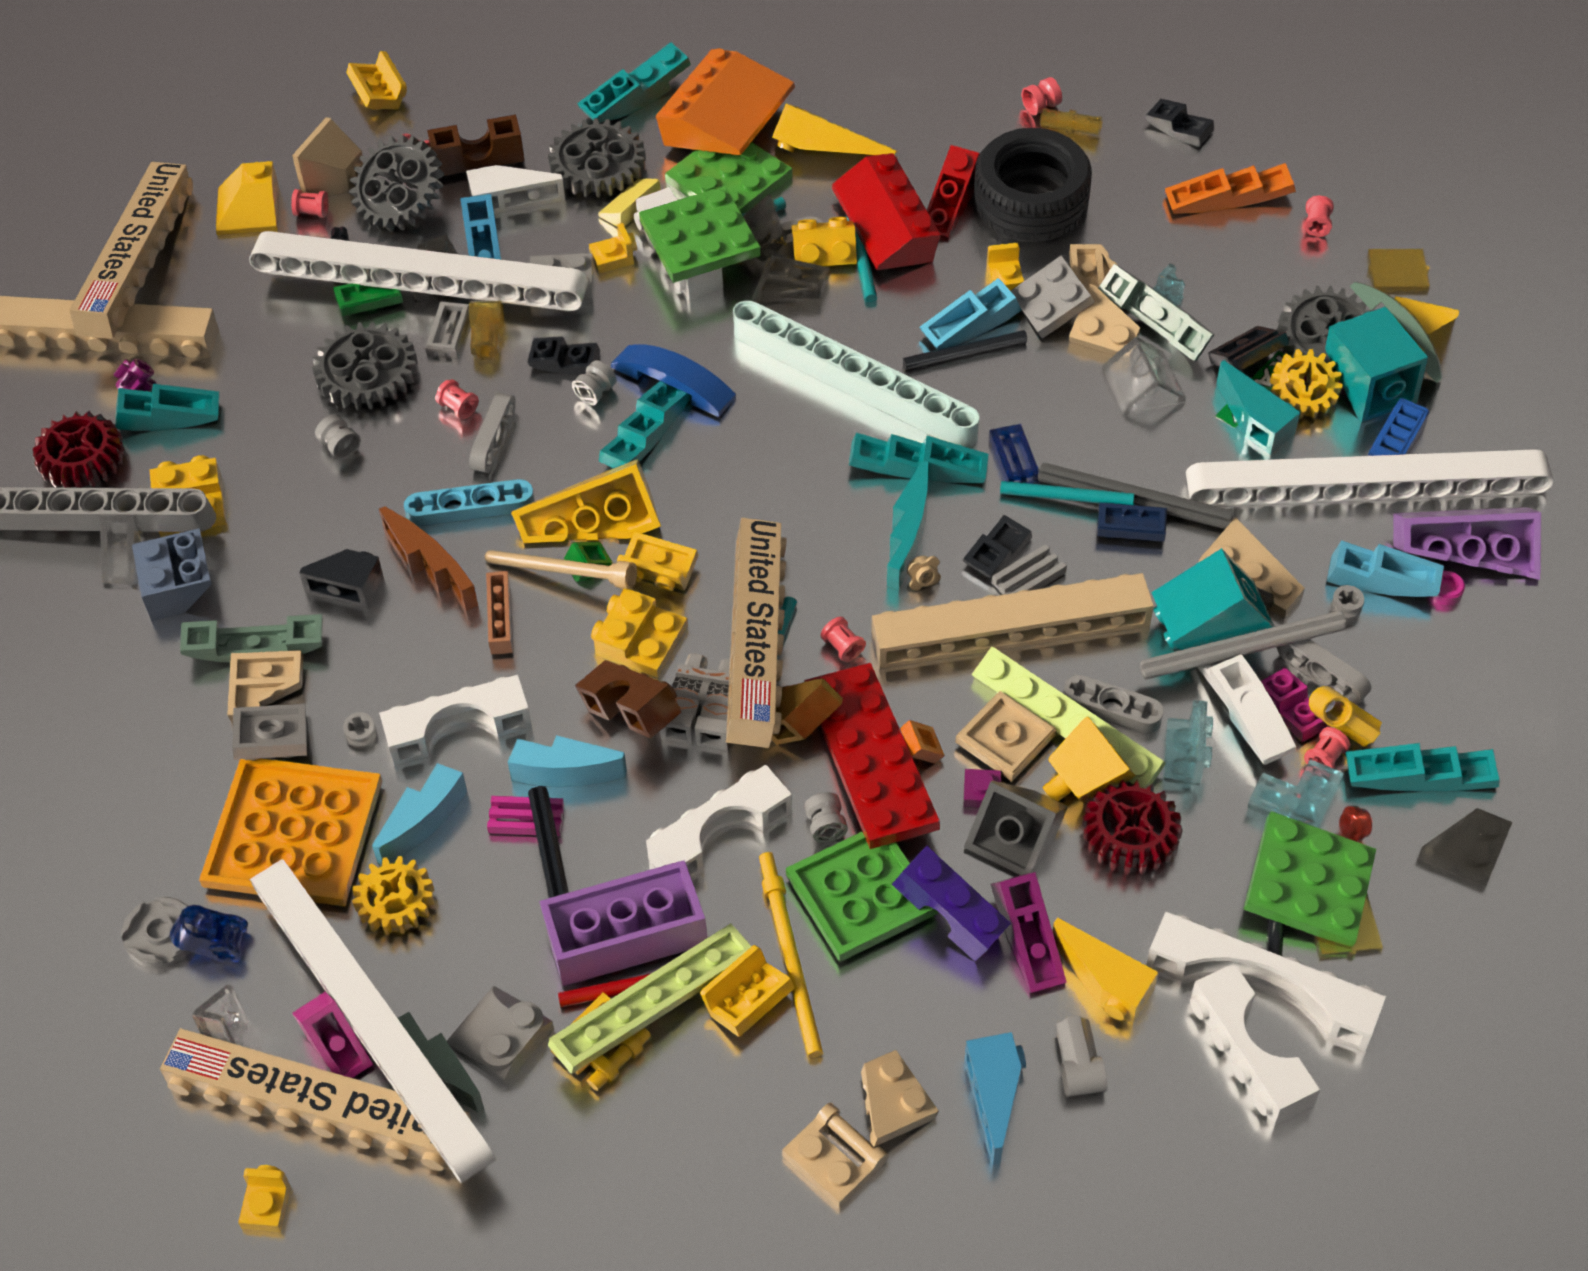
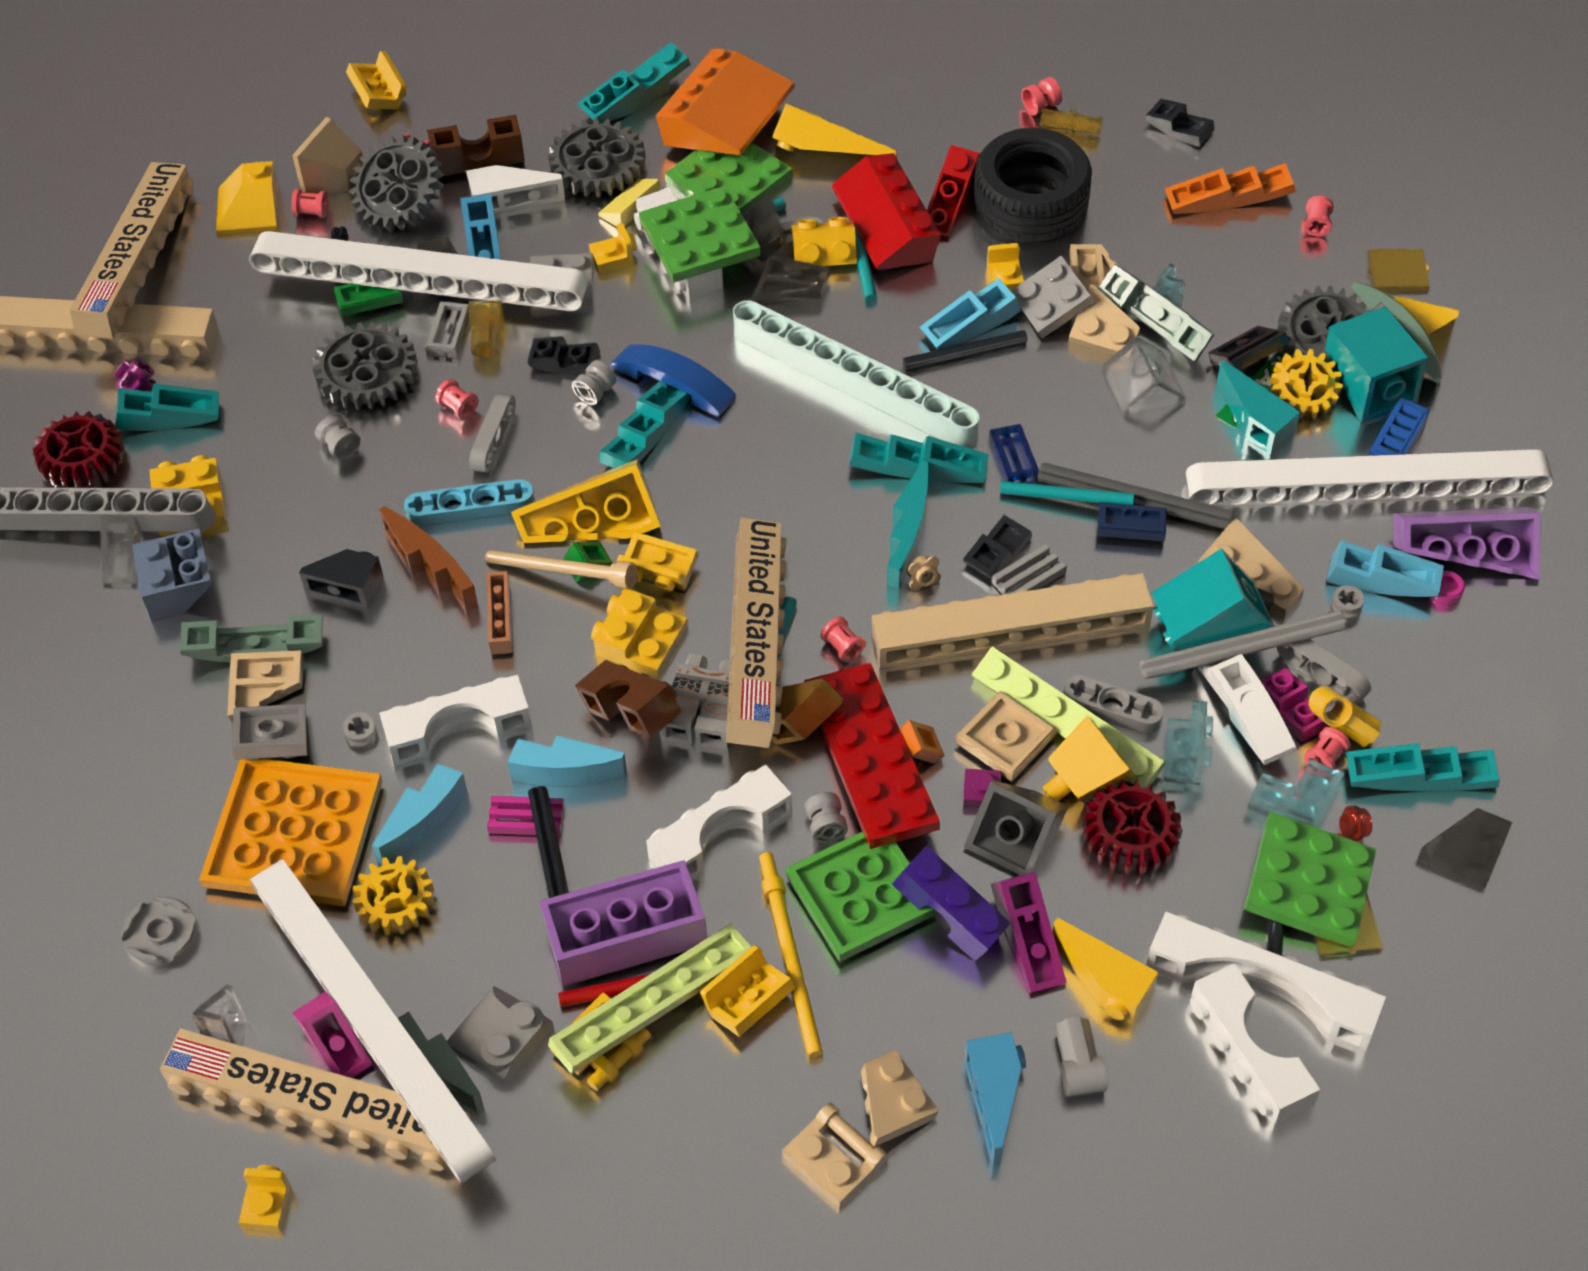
clear blue piece [170,905,248,963] -> none

